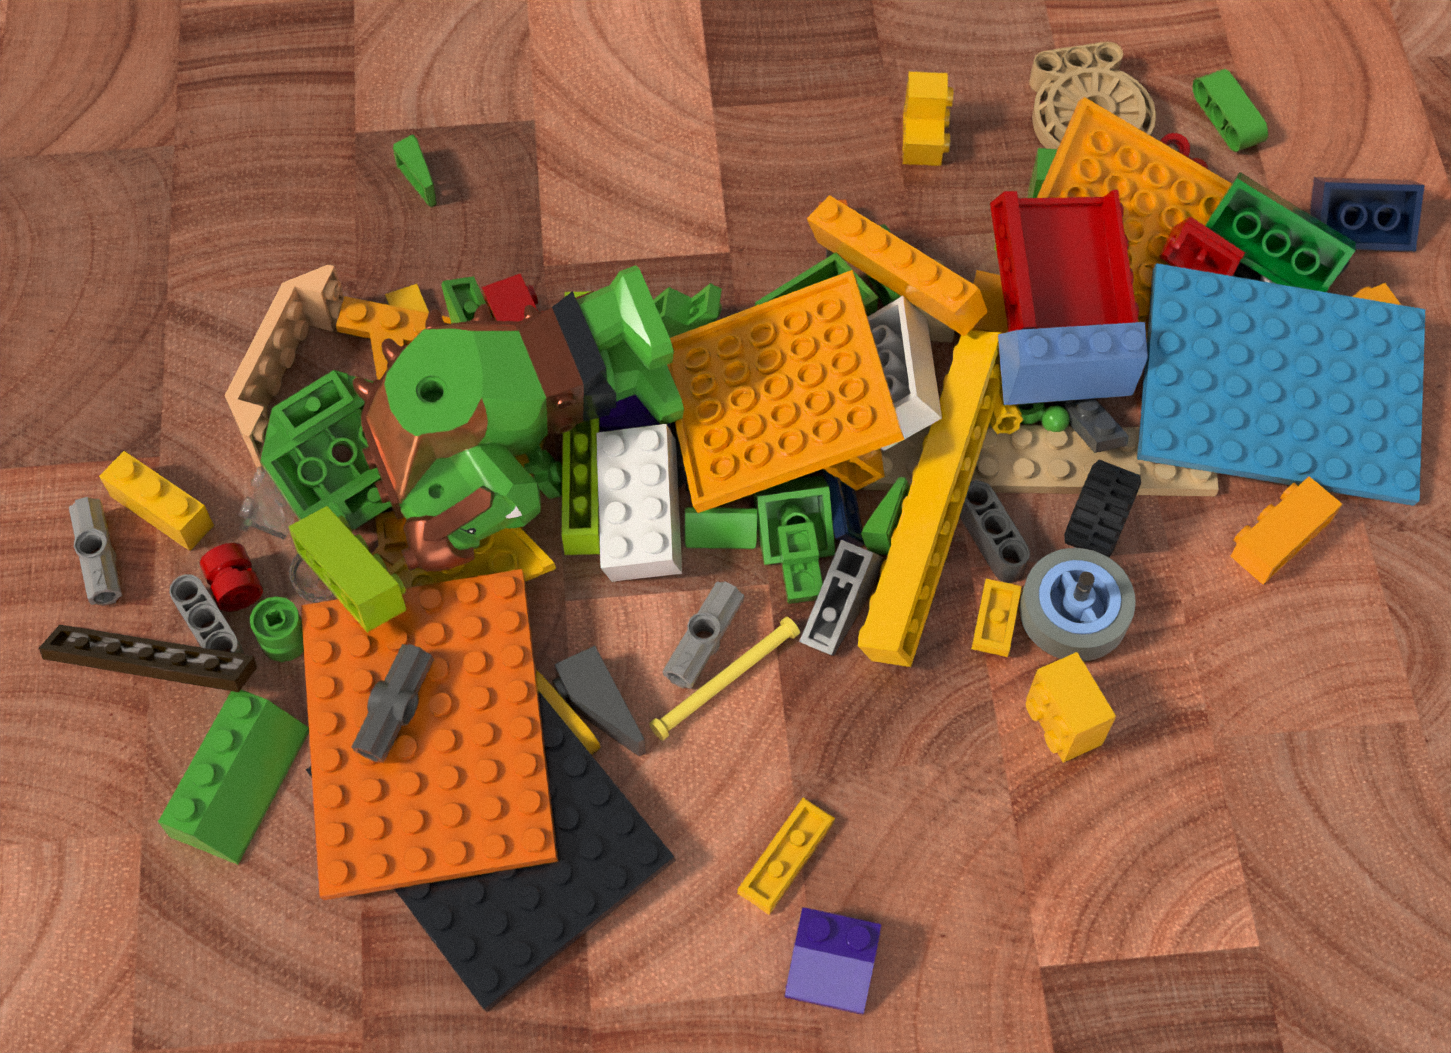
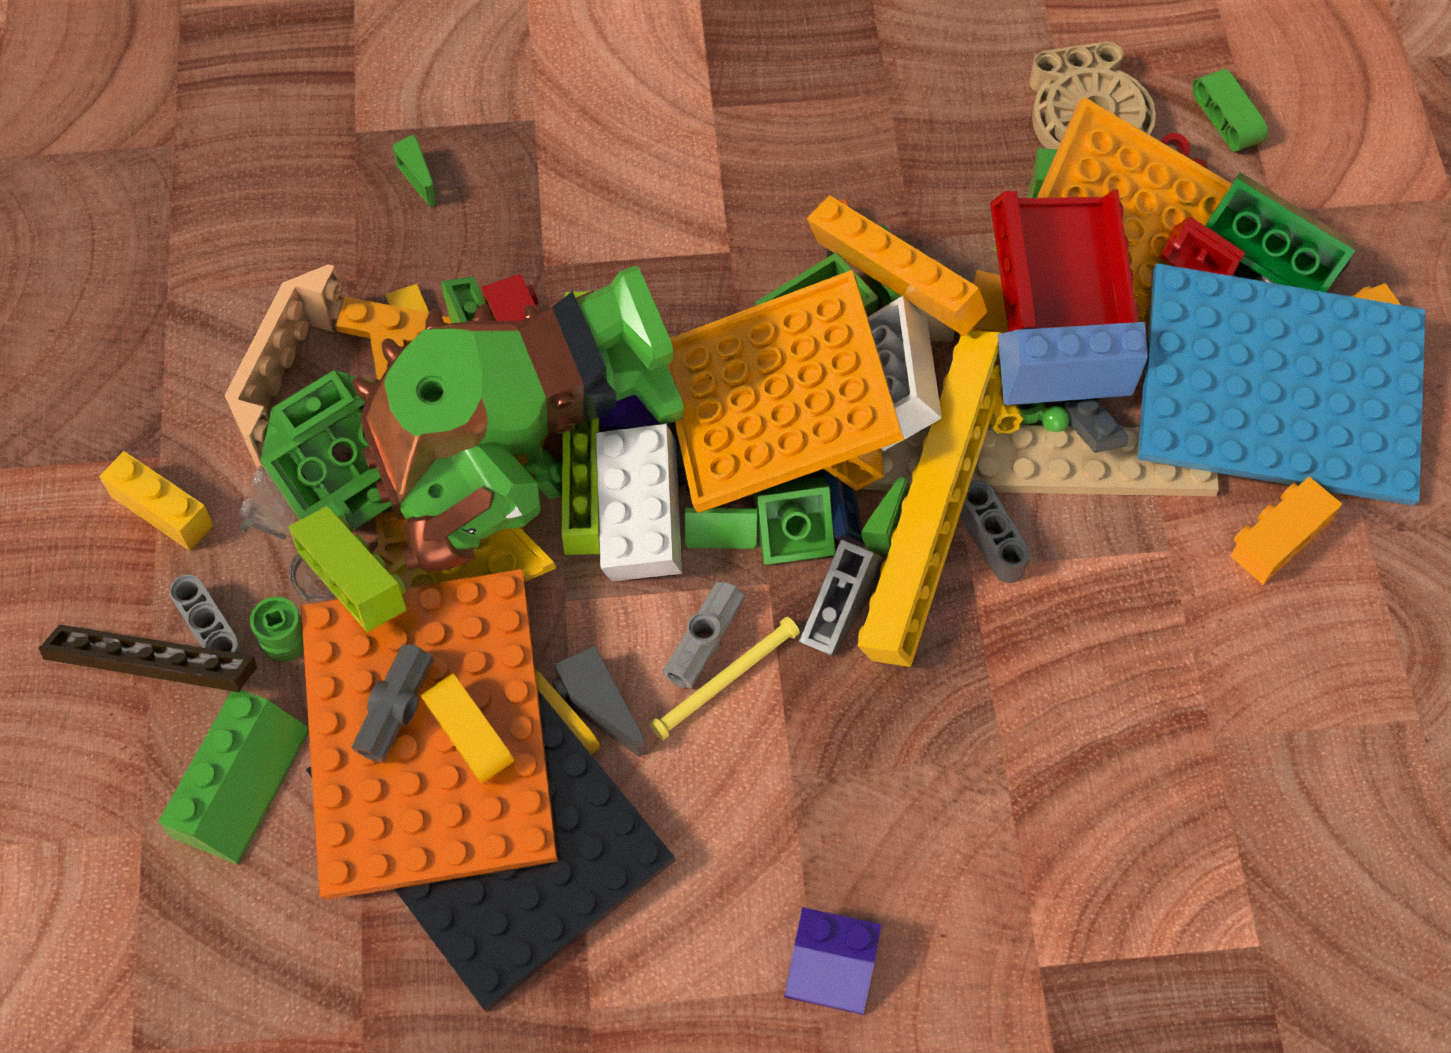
light grey piece [69,497,122,606] -> none
red wheel [199,542,263,612] -> none
bright green brick [653,283,722,338] -> none
yellow tile [737,797,835,915] -> none
bright green slope [777,522,823,604] -> none
yellow brick [903,72,954,166] -> none
yellow plate [971,579,1022,657] -> none
wheel [1019,548,1136,661] -> none
yellow brick [1026,652,1116,763] -> none
black tyre [1064,459,1141,557] -> none
dark blue slope [1310,177,1425,251] -> none
none -> yellow beam [420,673,515,784]

